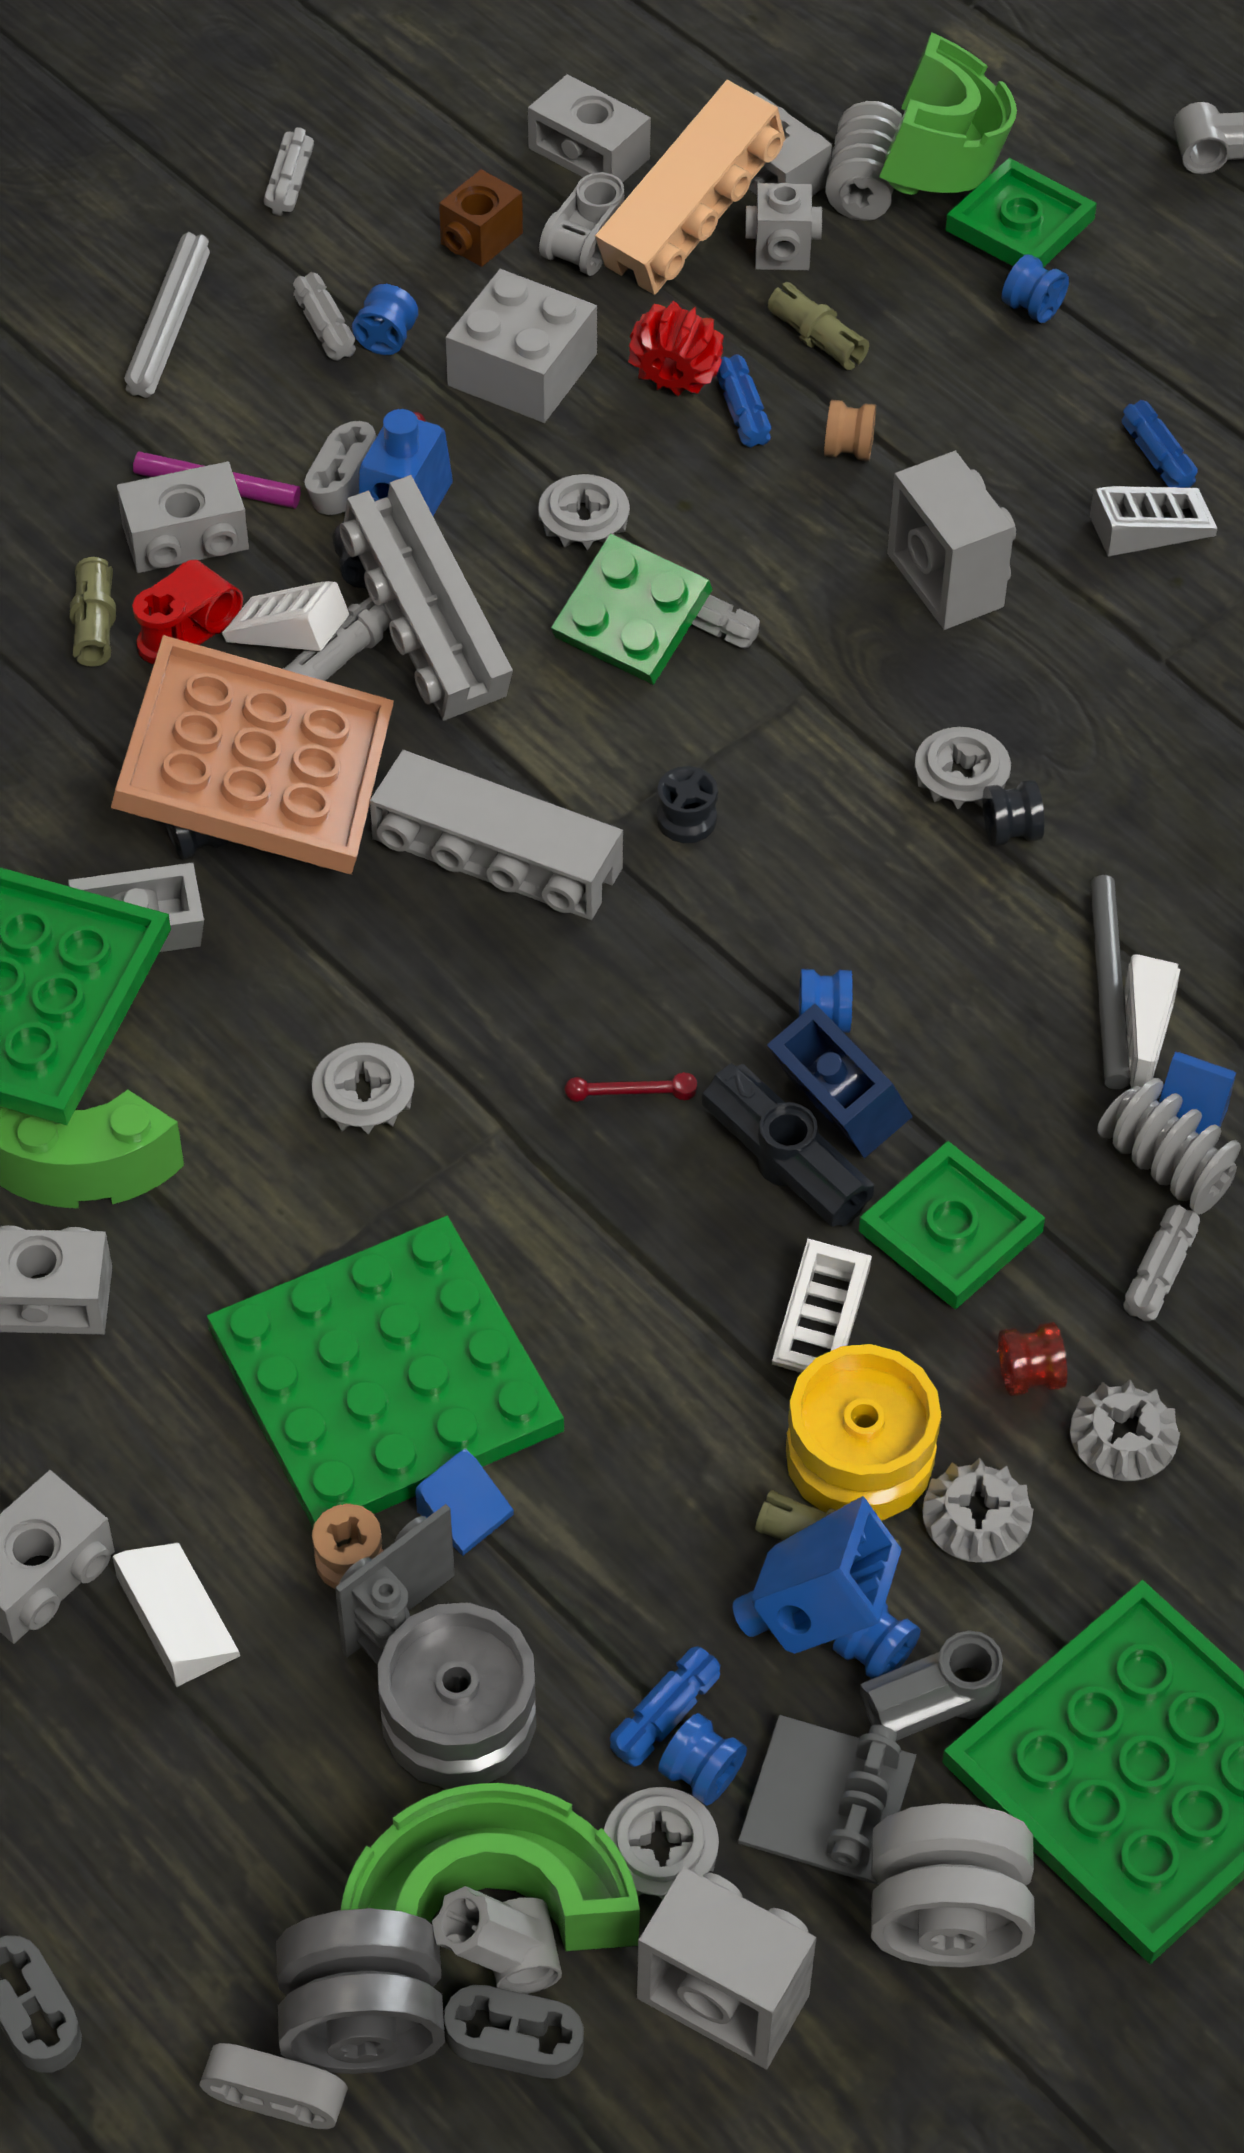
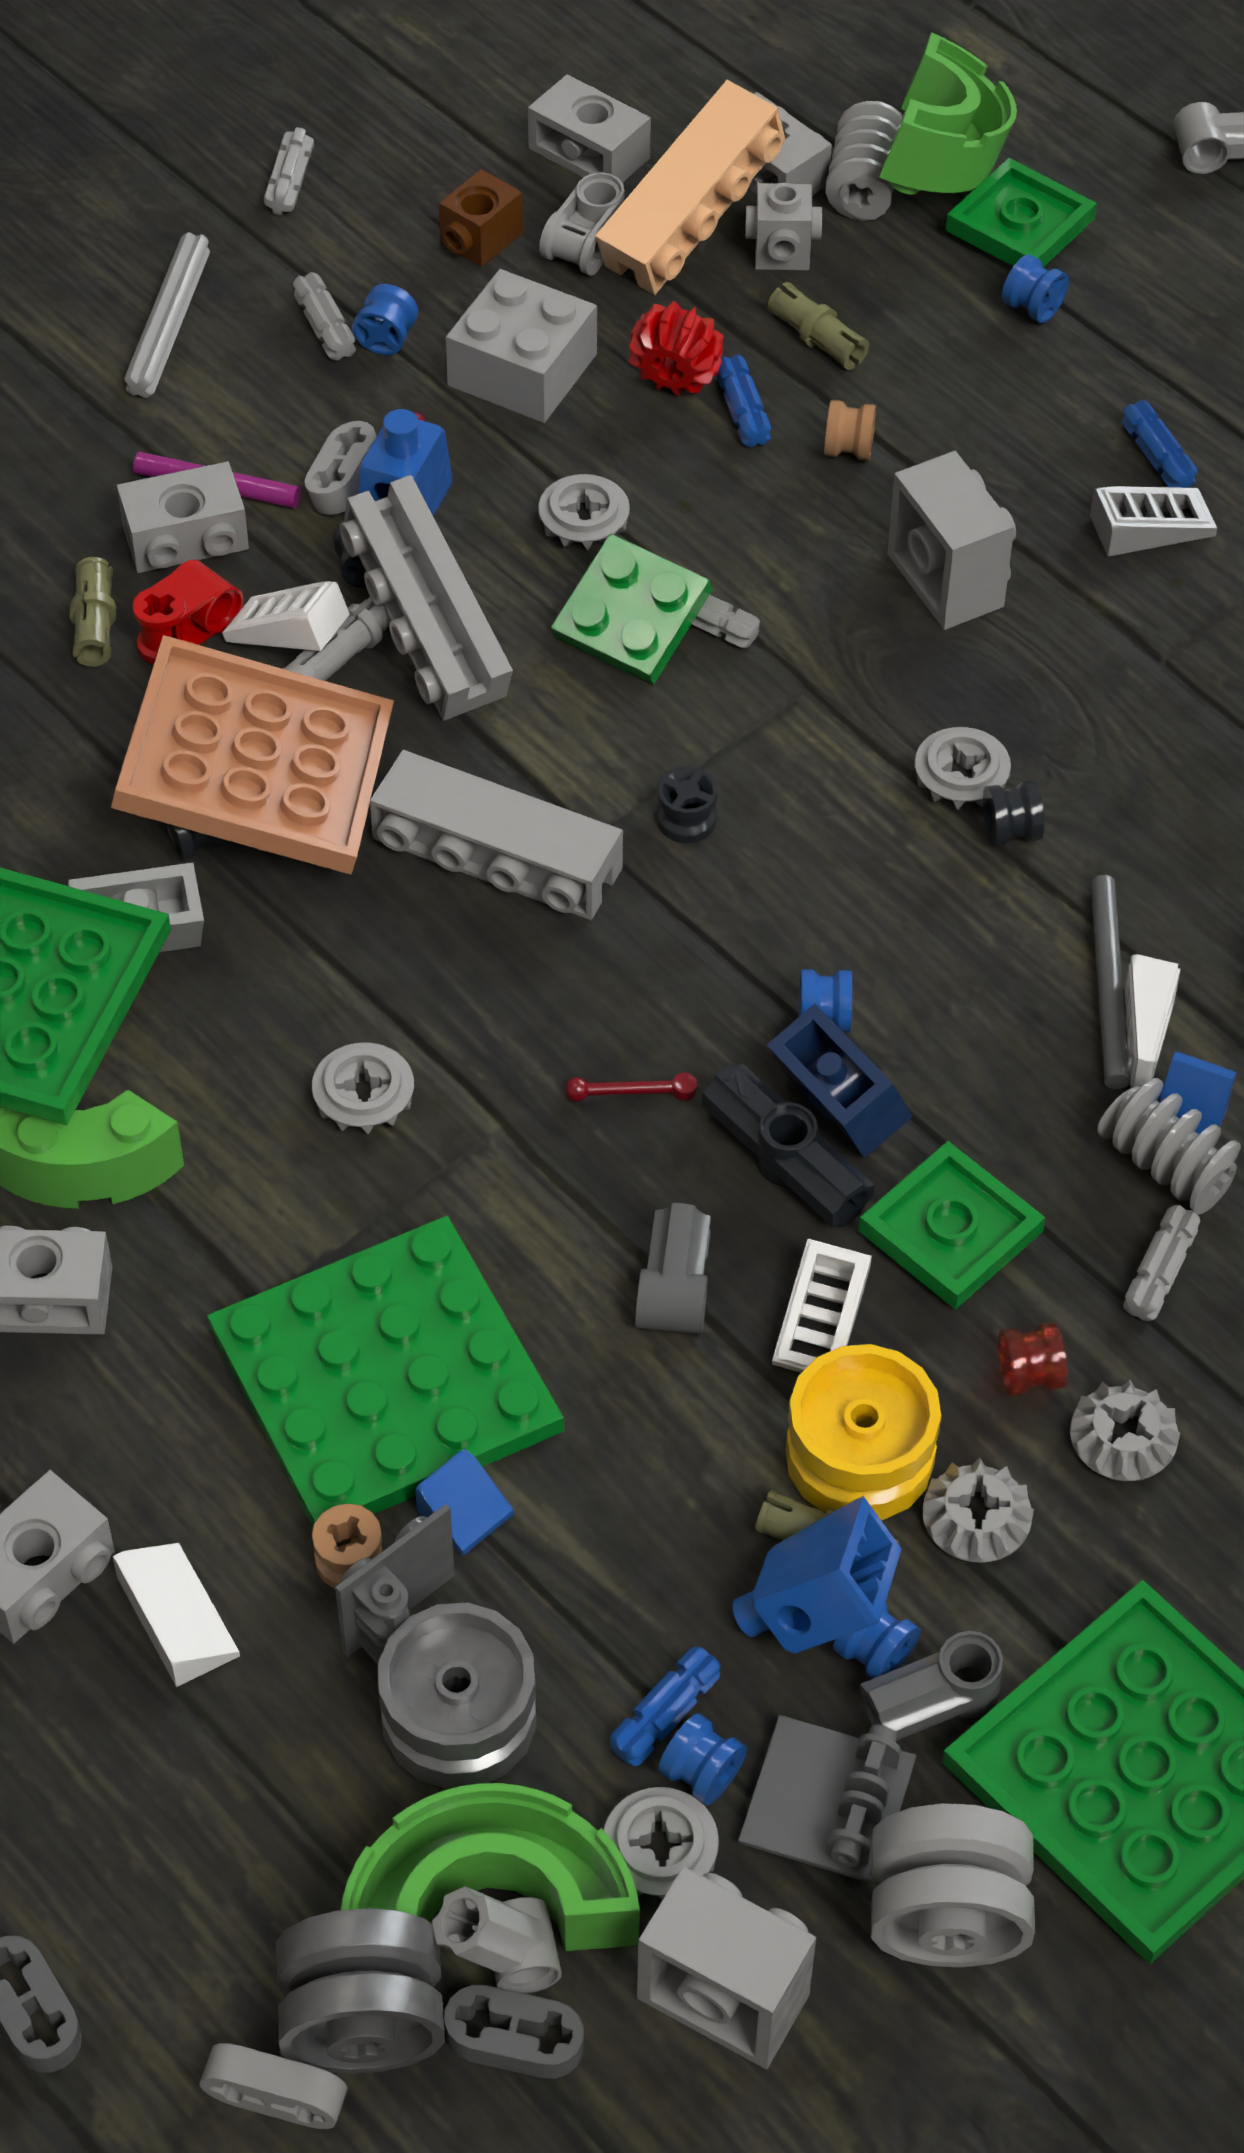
none -> dark grey piece [635,1203,711,1334]

